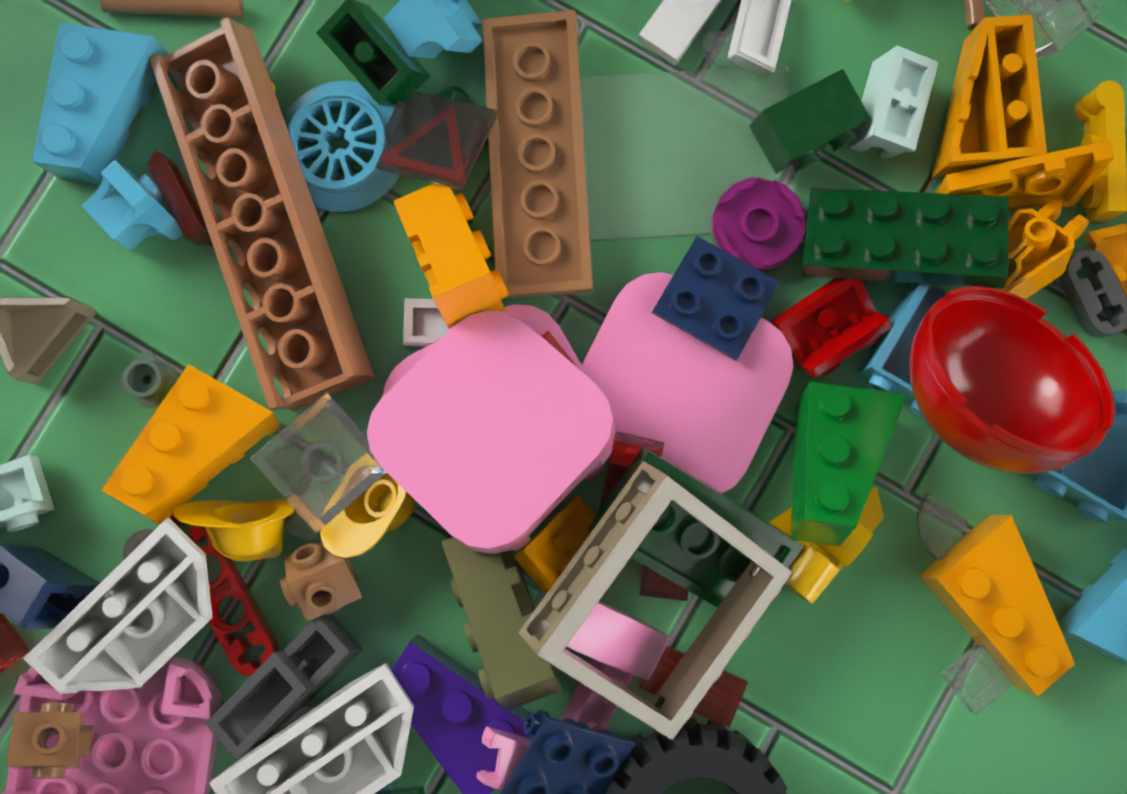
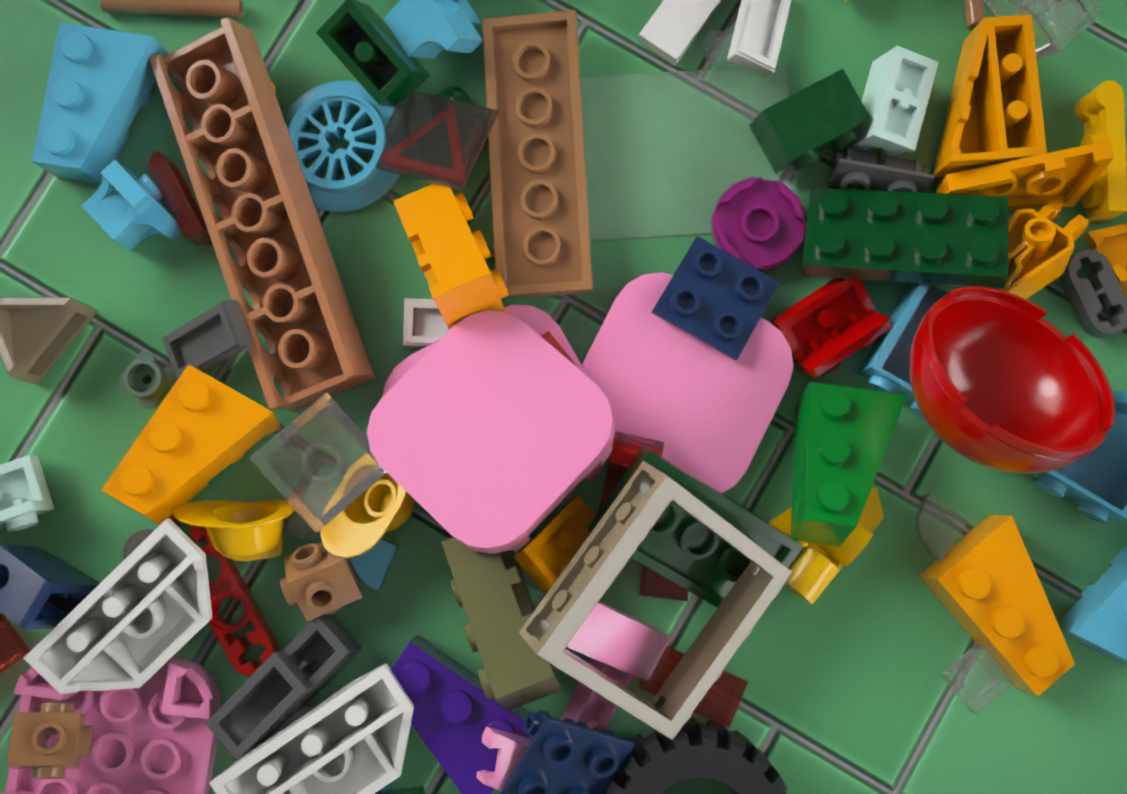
none -> dark grey tile [162,300,253,380]
none -> medium azure tile [350,538,399,591]
none -> dark grey hinge [827,147,934,193]

